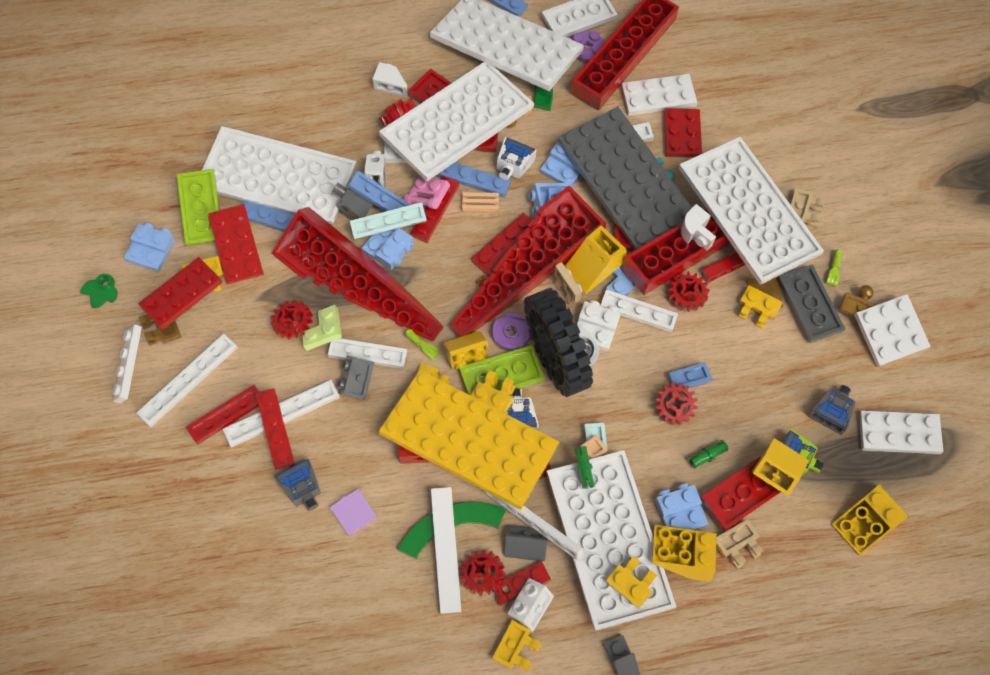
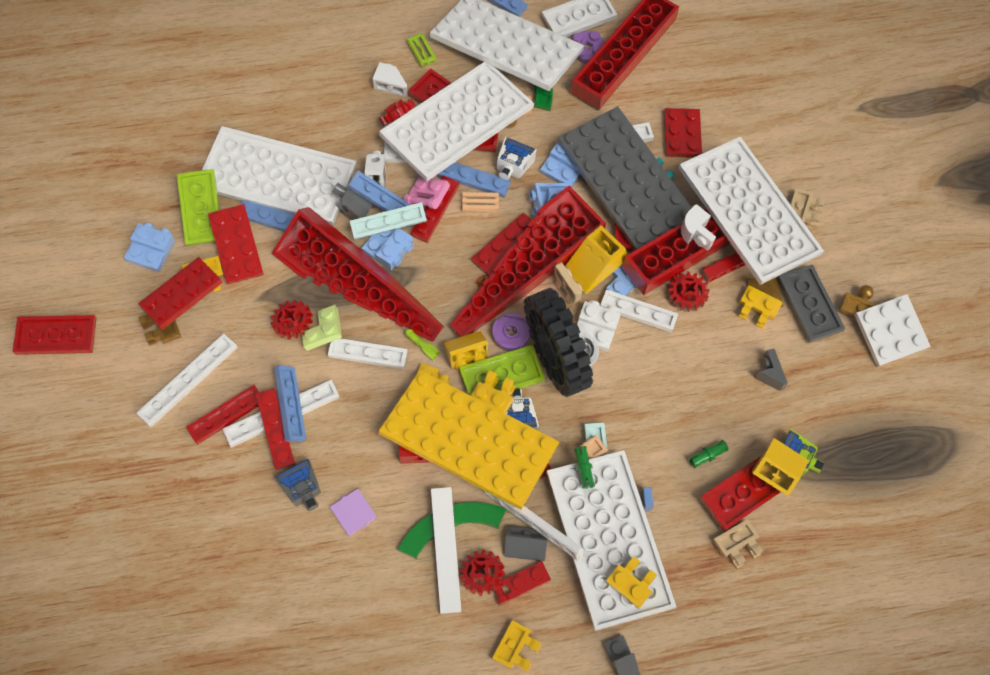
green plate [80,274,118,308] -> none
white plate [112,325,142,404] -> none
bracket [337,355,374,400] -> none
white bracket [508,578,554,632] -> none
white plate [621,74,697,116] -> none
yellow slope [652,525,716,582] -> none
red gear [654,382,698,425] -> none
light blue plate [655,483,708,530] -> none
medium blue plate [668,362,712,392] -> none
torso [808,385,855,435] -> none
lime piece [826,249,843,287] -> none
yellow slope [832,484,909,556] -> none
white plate [859,411,943,454] -> none
none -> red plate [12,315,97,355]
none -> medium blue plate [274,365,306,443]
none -> lime tile [407,33,437,68]
none -> medium blue tile [641,487,653,512]
none -> dark grey slope [755,348,788,391]

